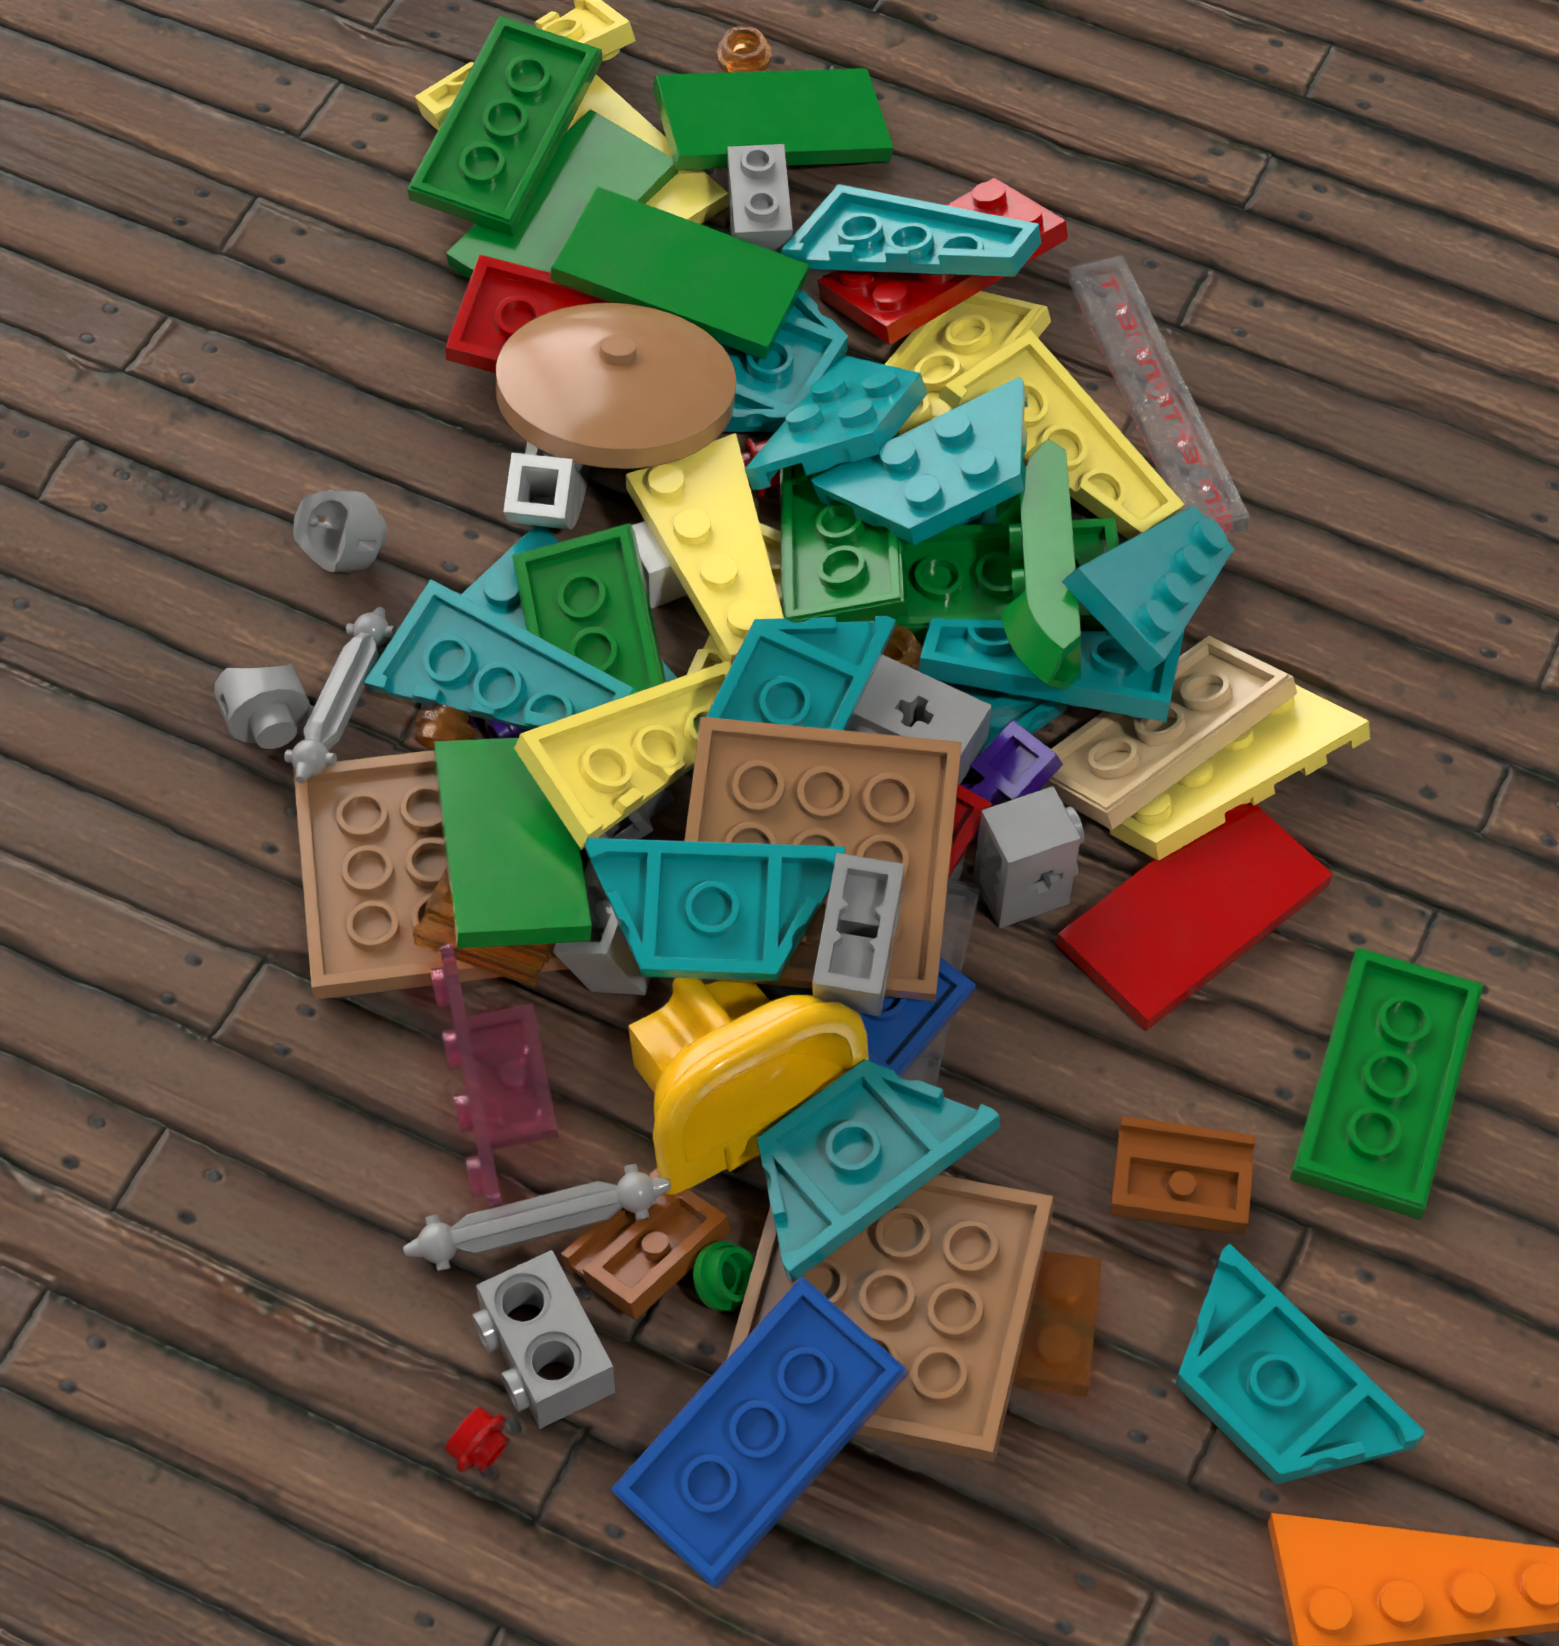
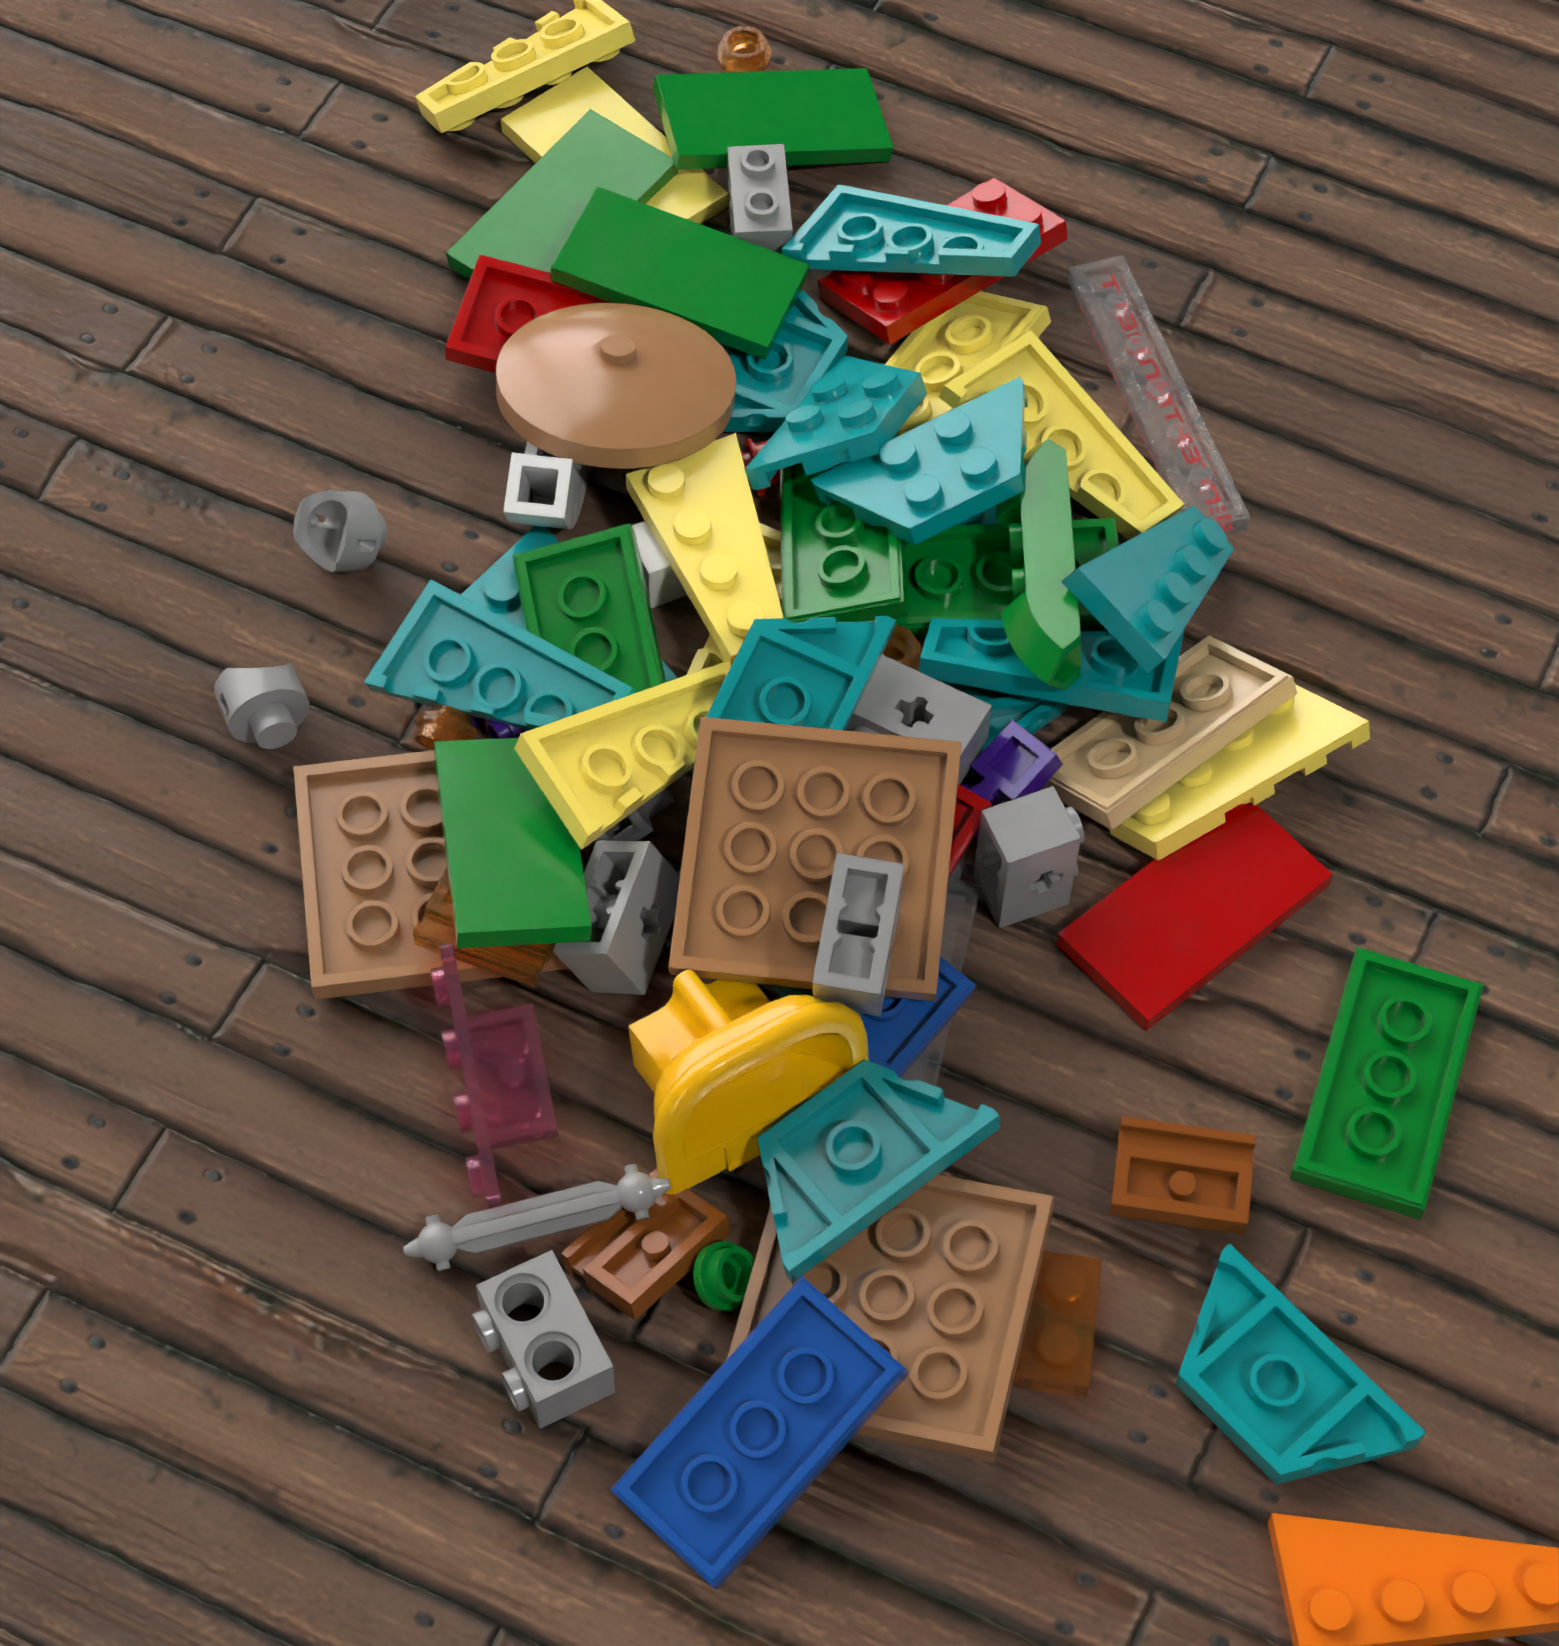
light grey wheel [284,607,396,783] -> none
green tile [407,15,603,236] -> none
red plate [445,1406,510,1473] -> none
teal wing [586,838,845,981] -> none

